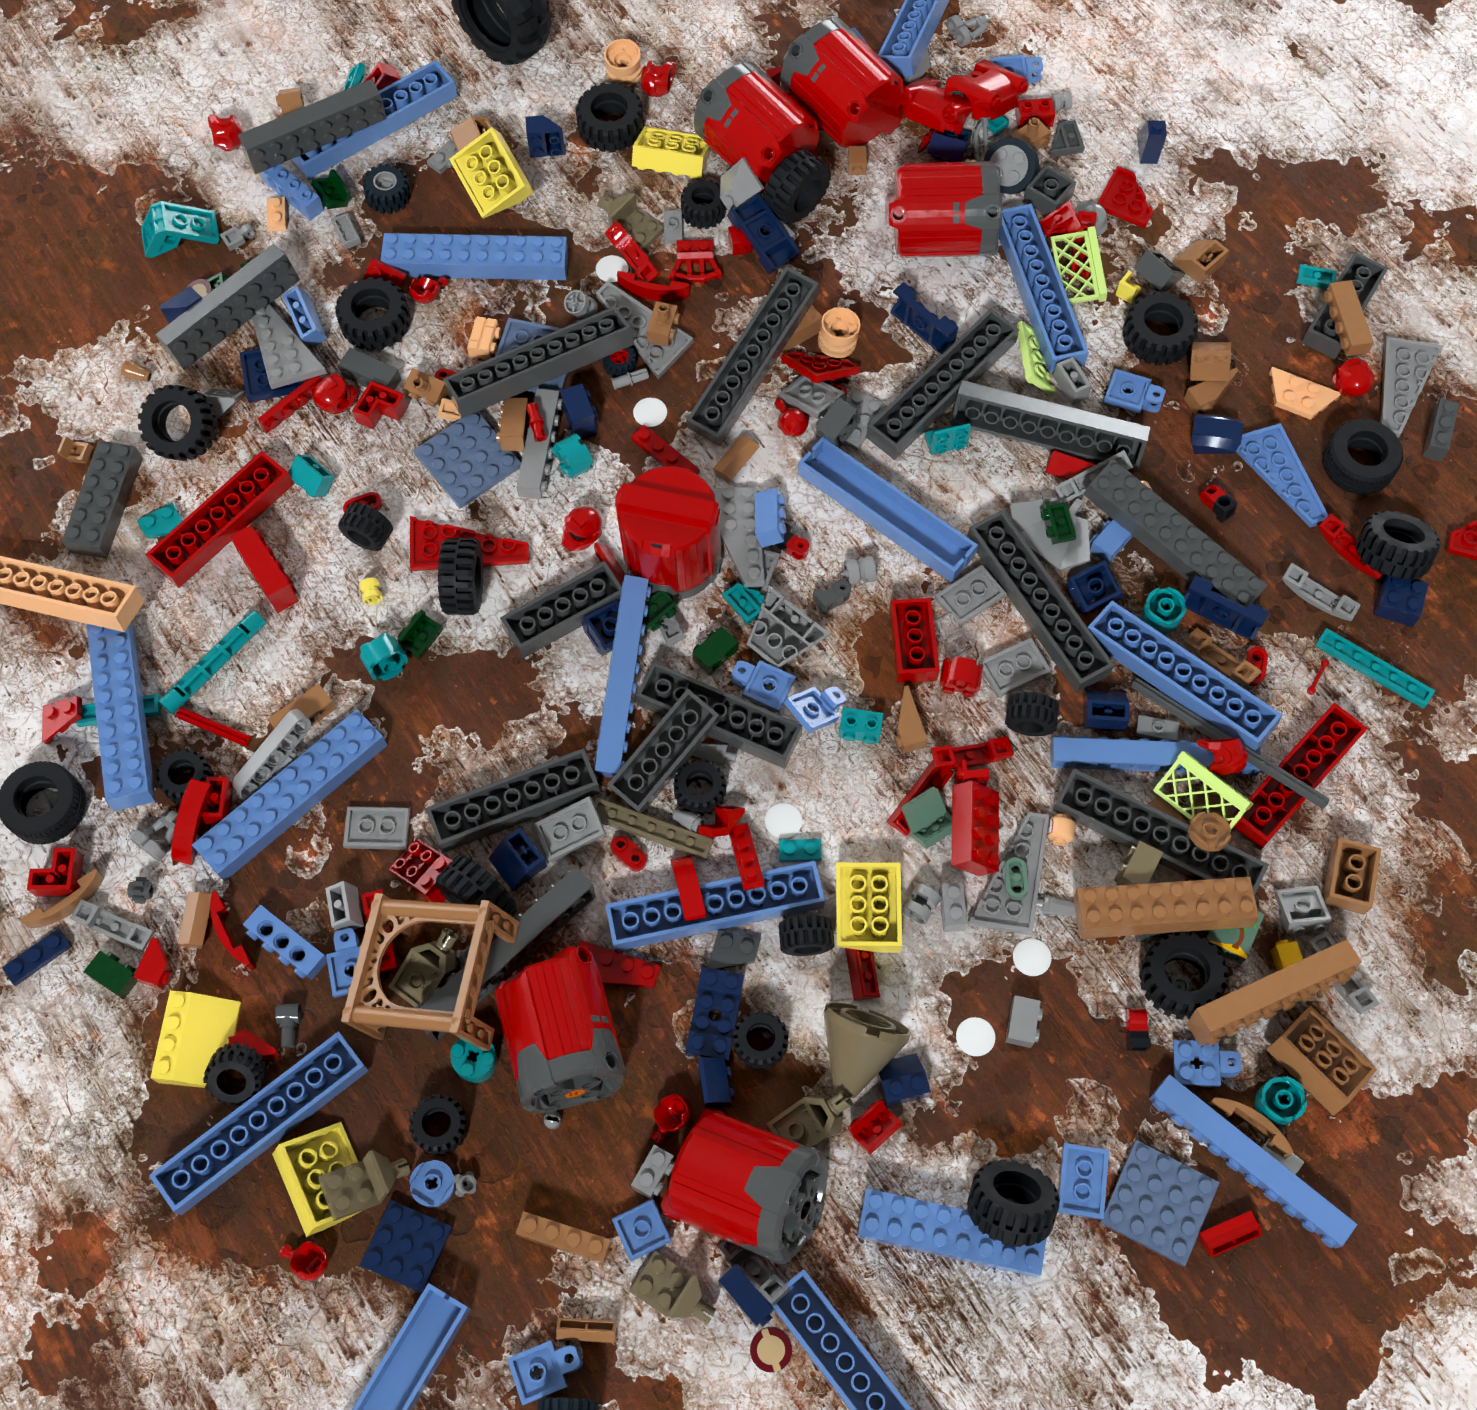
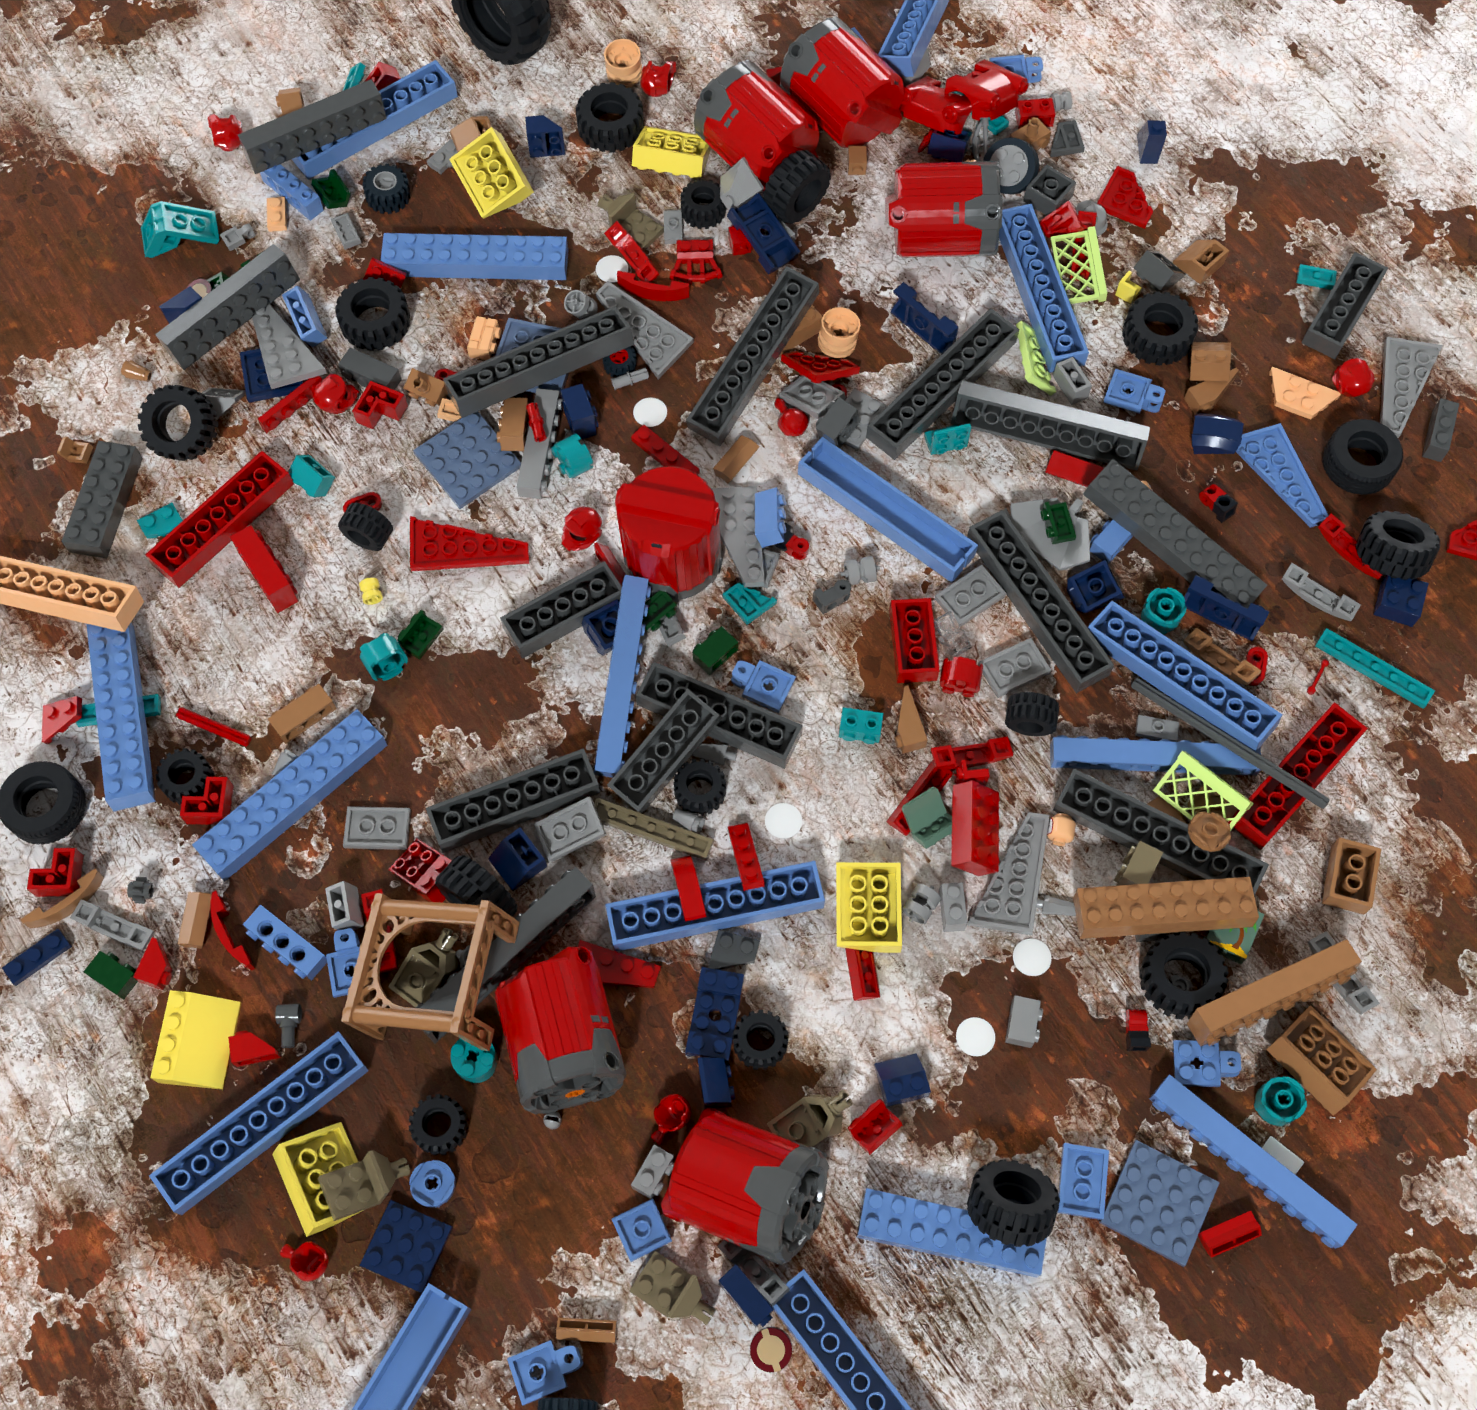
light grey piece [128,810,178,862] -> none
teal piece [158,610,267,715] -> none
red slope [171,779,212,865] -> none
black tyre [203,1042,266,1105] -> none
light grey beam [232,709,311,800] -> none
red hair [409,276,449,304] -> none
black tyre [438,538,483,615] -> none
light grey plate [453,1171,476,1197] -> none
medium nougat brick [516,1211,612,1265] -> none
red plate [610,835,647,872] -> none
medium nougat brick [646,301,681,347] -> none
red slope [698,805,745,837] -> none
light grey wedge [747,586,831,669] -> none
teal plate [779,839,821,862] -> none
black tyre [779,915,835,956] -> none
medium blue plate [784,687,847,733] -> none
dark tan cone [823,1002,911,1101] -> none
light grey piece [947,15,990,47] -> none
sand green plate [1005,857,1028,900] -> none
light grey slope [1054,450,1133,503] -> none
dark blue slope [1084,689,1130,731] -> none
red helmet [1197,738,1248,776] -> none
medium nougat slope [1208,1098,1293,1159] -> none
yellow brick [1270,940,1303,971] -> none
light grey plate [1275,885,1332,936] -> none
medium nougat brick [1324,280,1374,356] -> none

